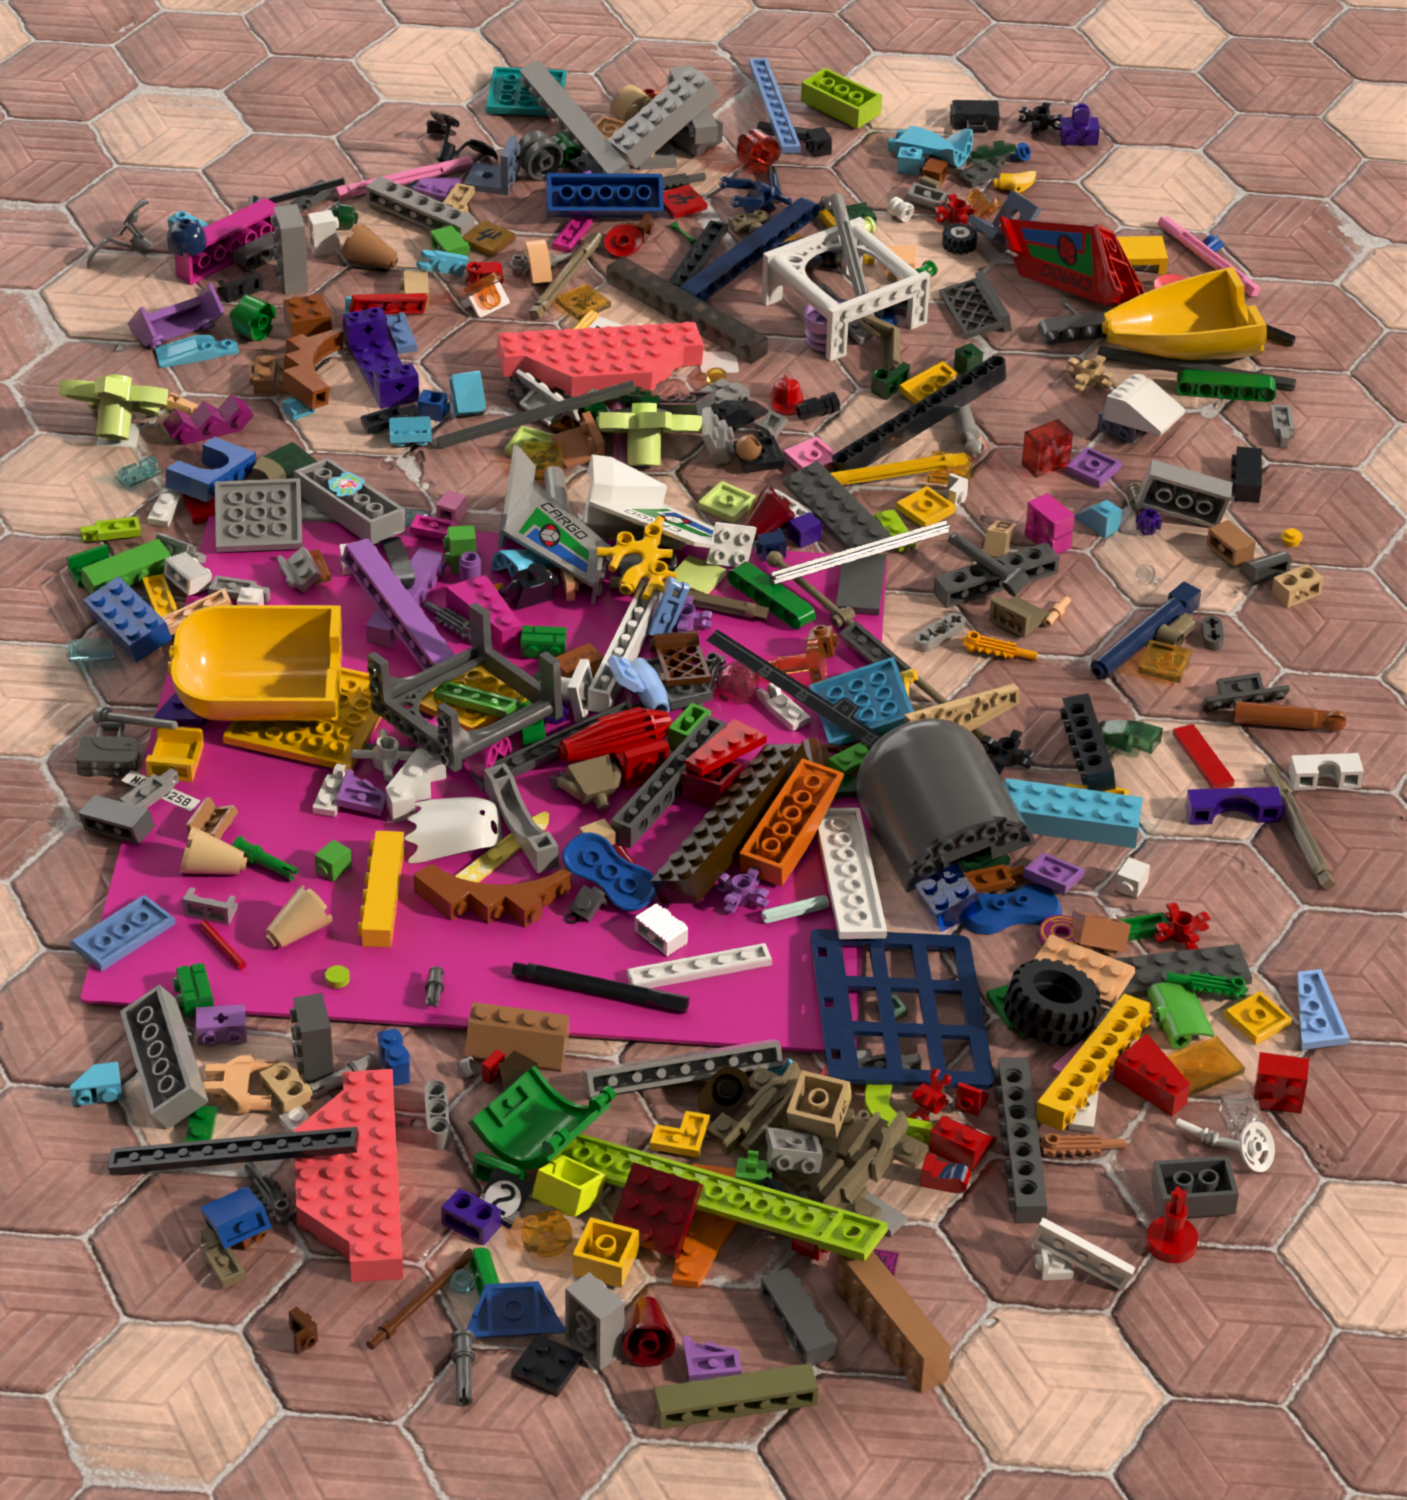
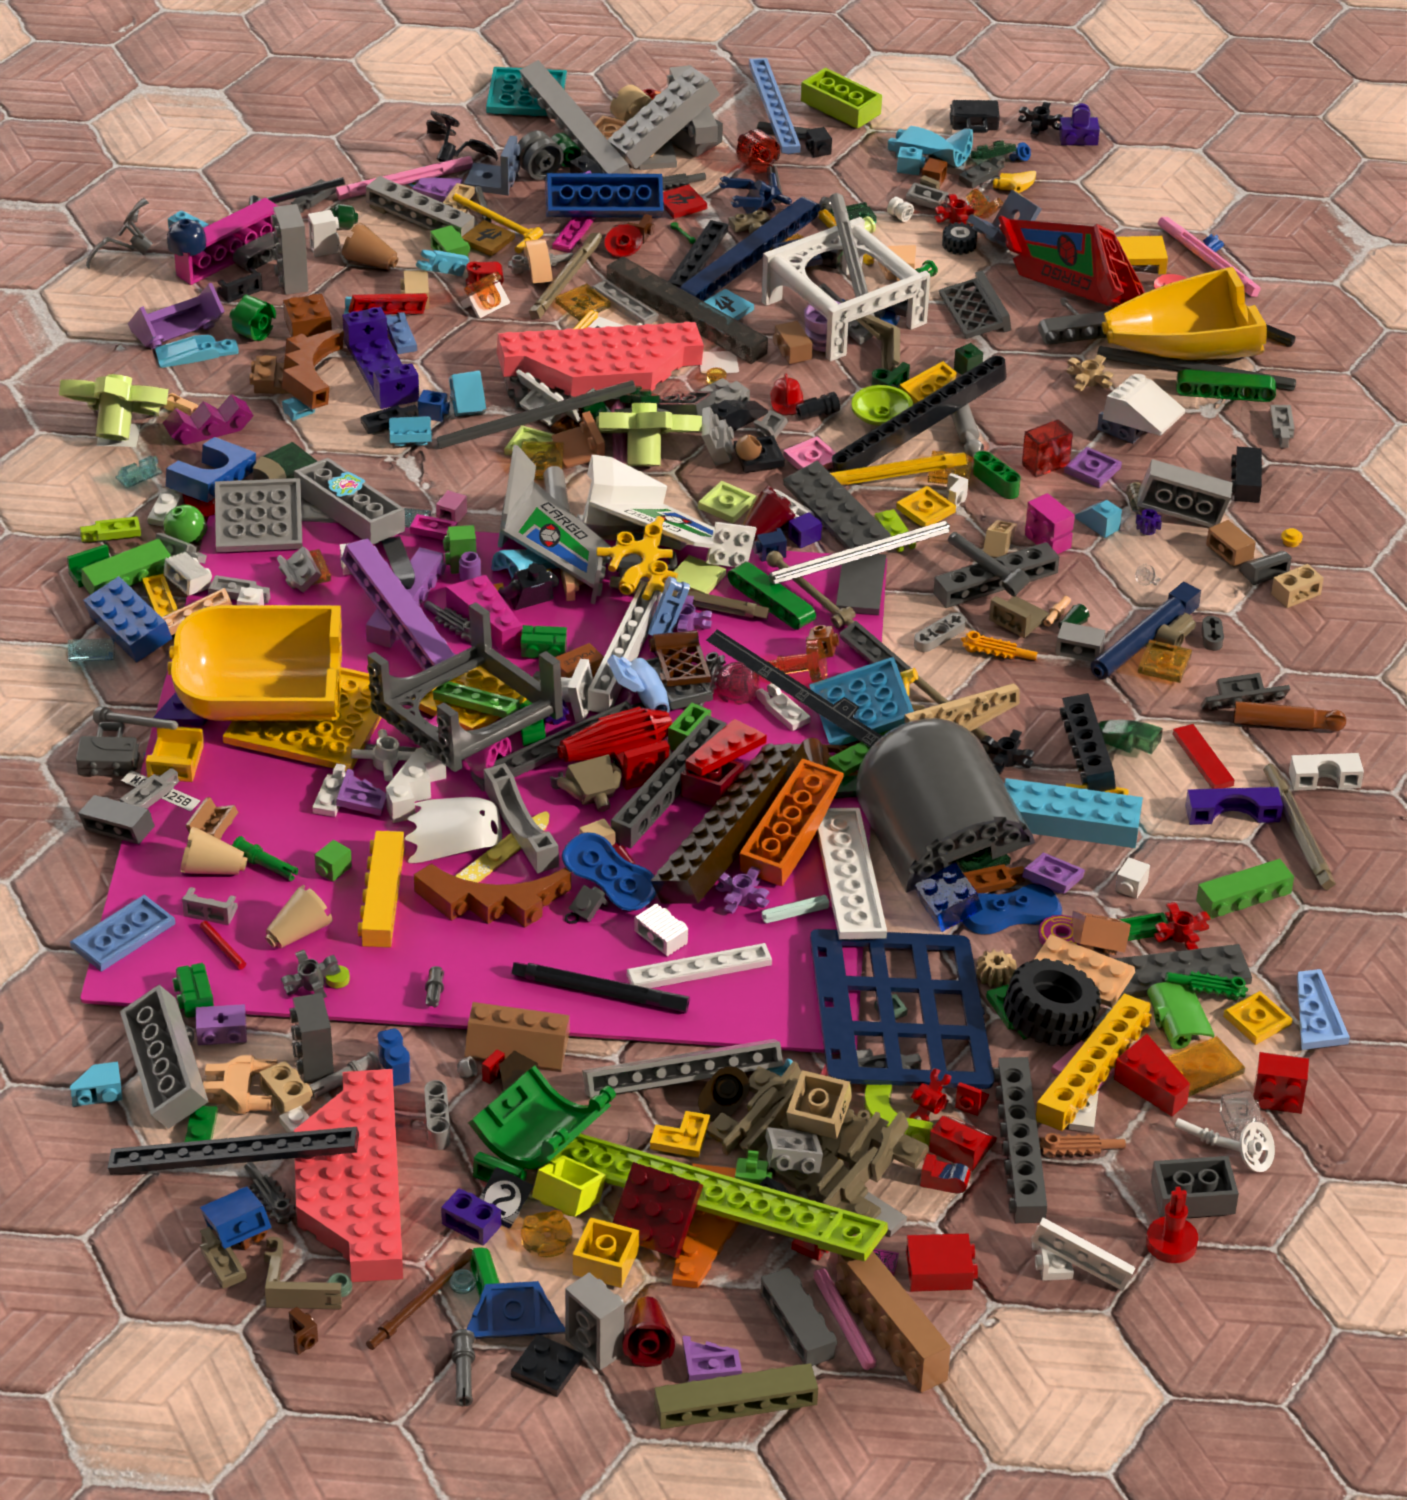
none -> bright green cylinder [163,505,208,543]
none -> dark tan hinge [264,1237,342,1309]
none -> dark grey pin [281,949,341,998]
none -> sand green plate [327,1273,352,1298]
none -> yellow bar [453,193,543,254]
none -> dark grey bar [475,186,492,223]
none -> light grey tile [592,279,659,325]
none -> medium azure tile [698,289,754,327]
none -> medium nougat brick [773,321,813,364]
none -> bright pink axle [814,1268,876,1370]
none -> lime dish [851,385,913,426]
none -> red brick [906,1233,978,1292]
none -> green beam [973,451,1021,499]
none -> tan gear [976,949,1017,988]
none -> light grey brick [1055,622,1106,662]
none -> dark green cone [1058,604,1090,629]
none -> bright green brick [1196,859,1294,919]

